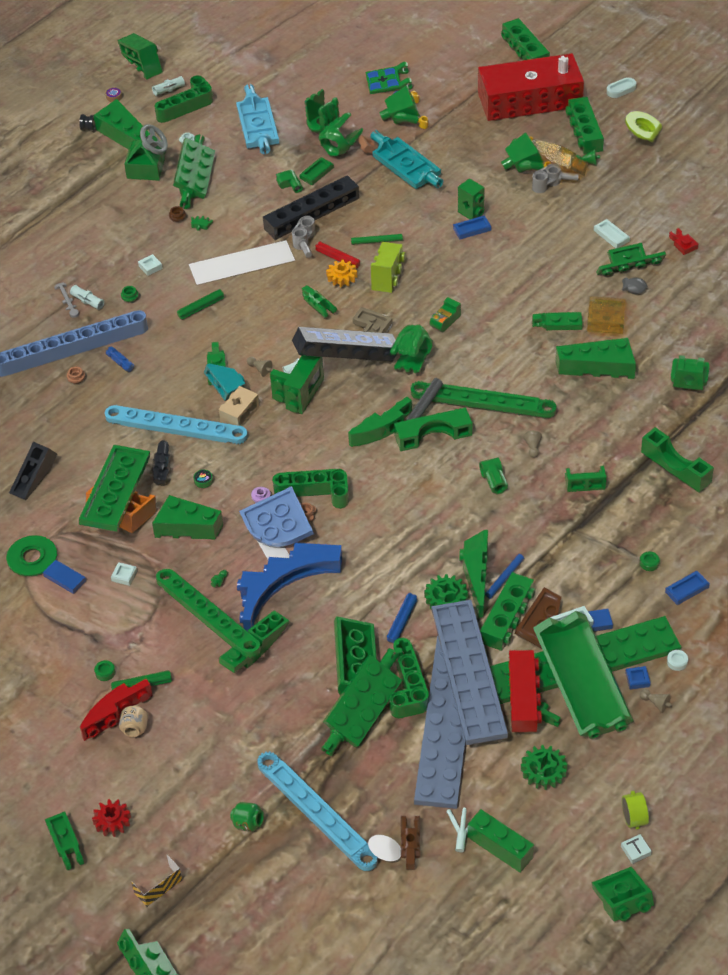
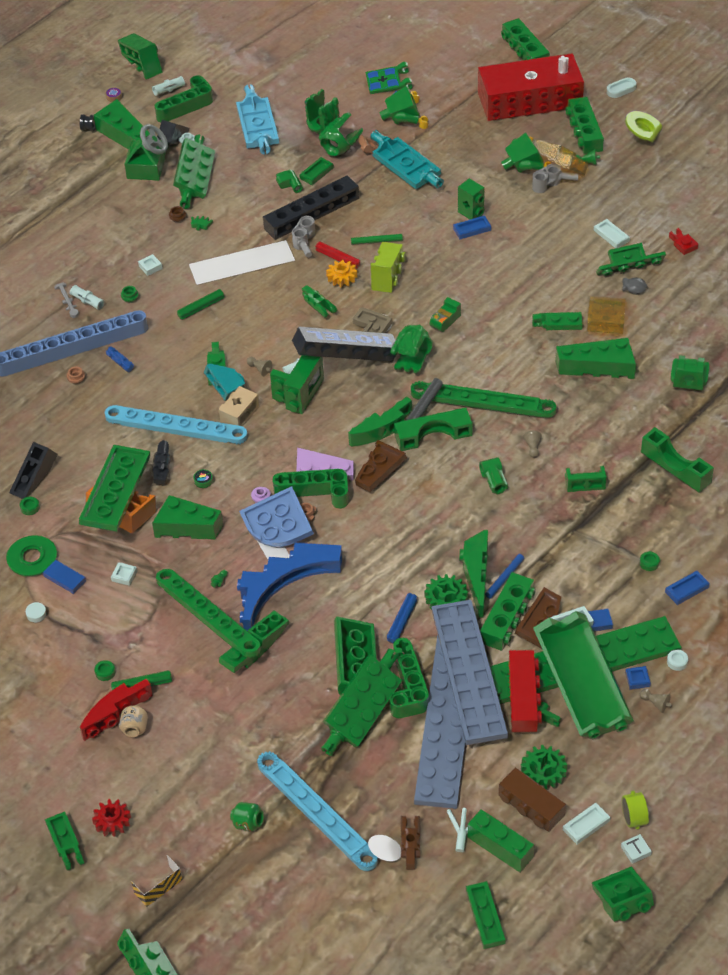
none -> green tile [20,496,40,515]
none -> light aqua tile [25,602,46,623]
none -> black slope [157,120,190,146]
none -> lavender wing [296,448,354,480]
none -> reddish brown wing [355,440,407,492]
none -> green plate [466,881,506,949]
none -> reddish brown brick [498,767,566,832]
none -> light aqua tile [563,803,610,844]

